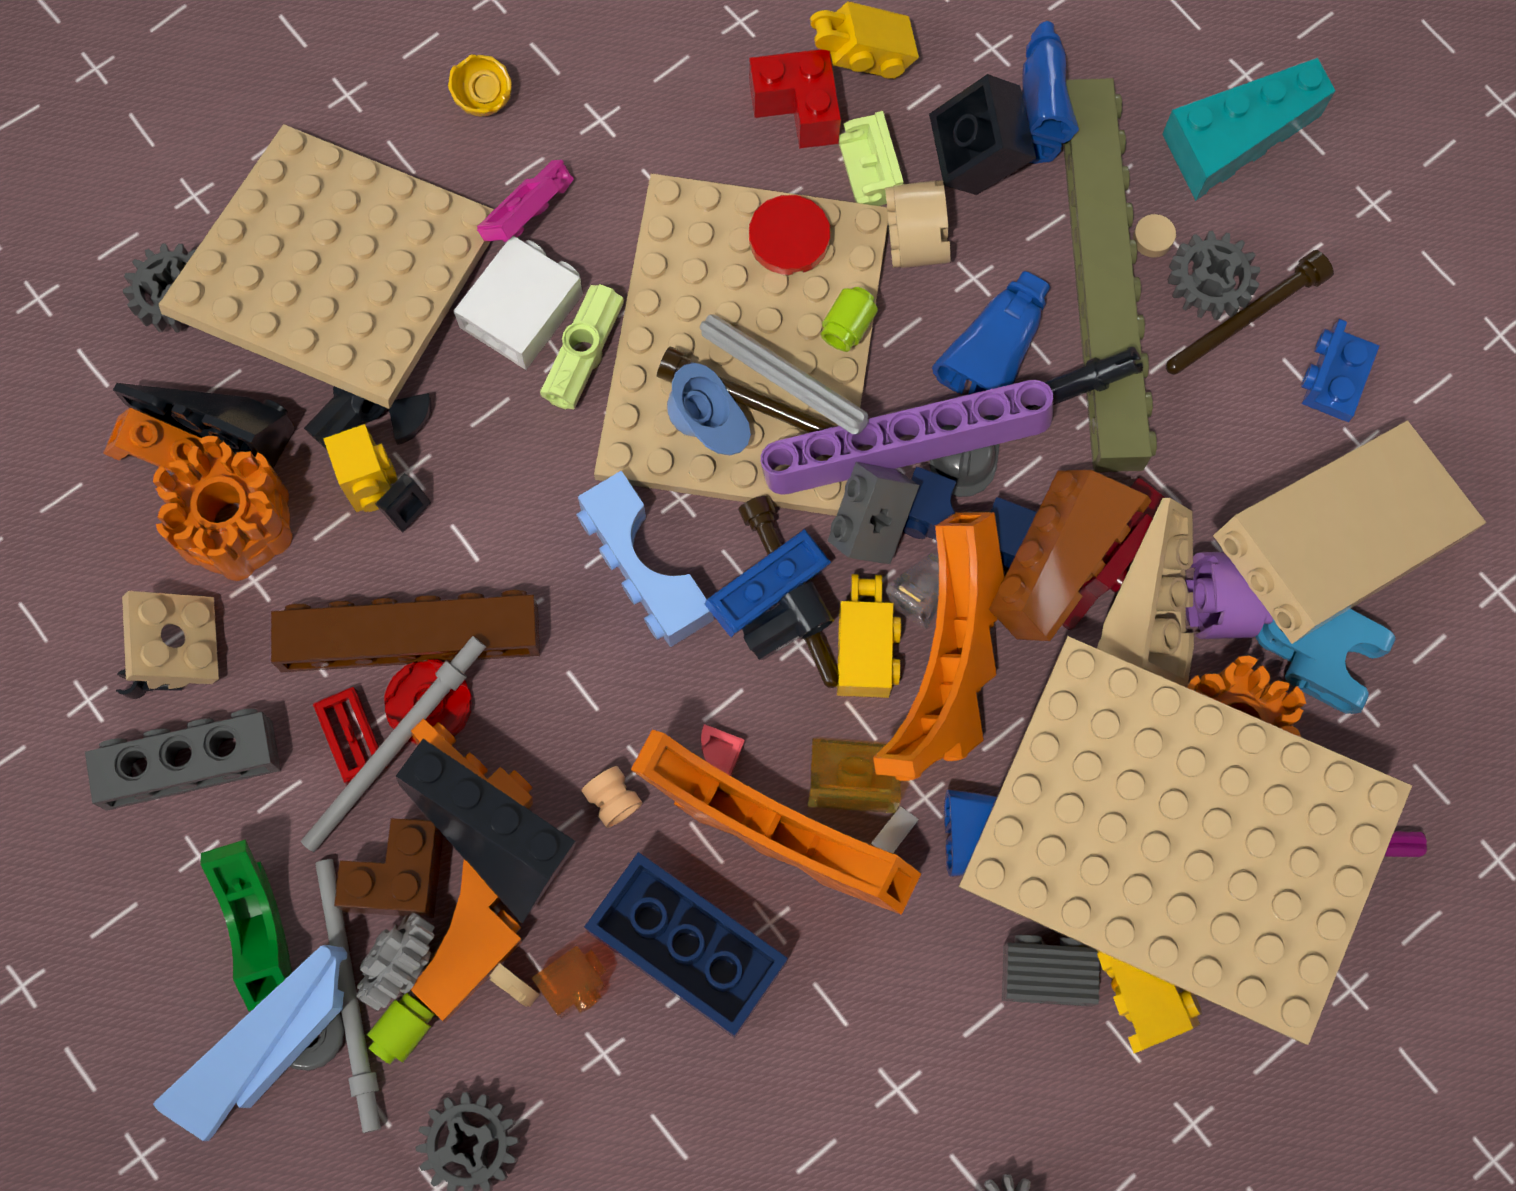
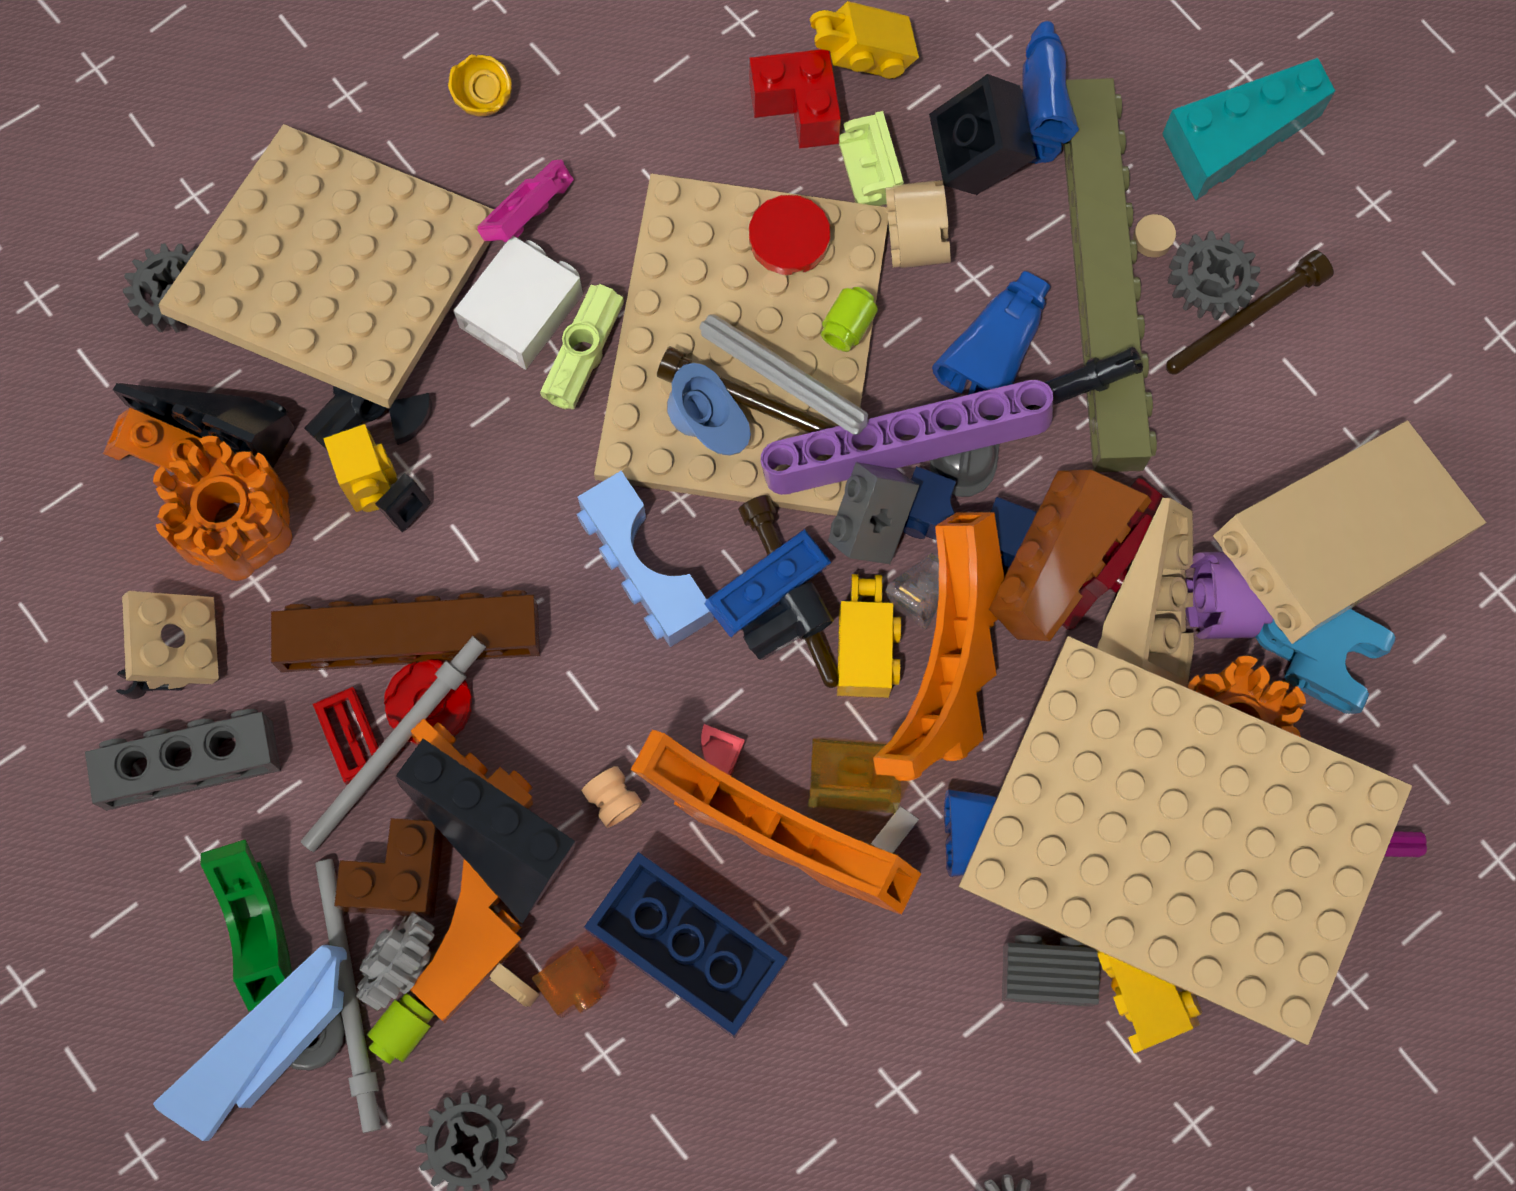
blue bracket [1301,319,1379,422] -> none

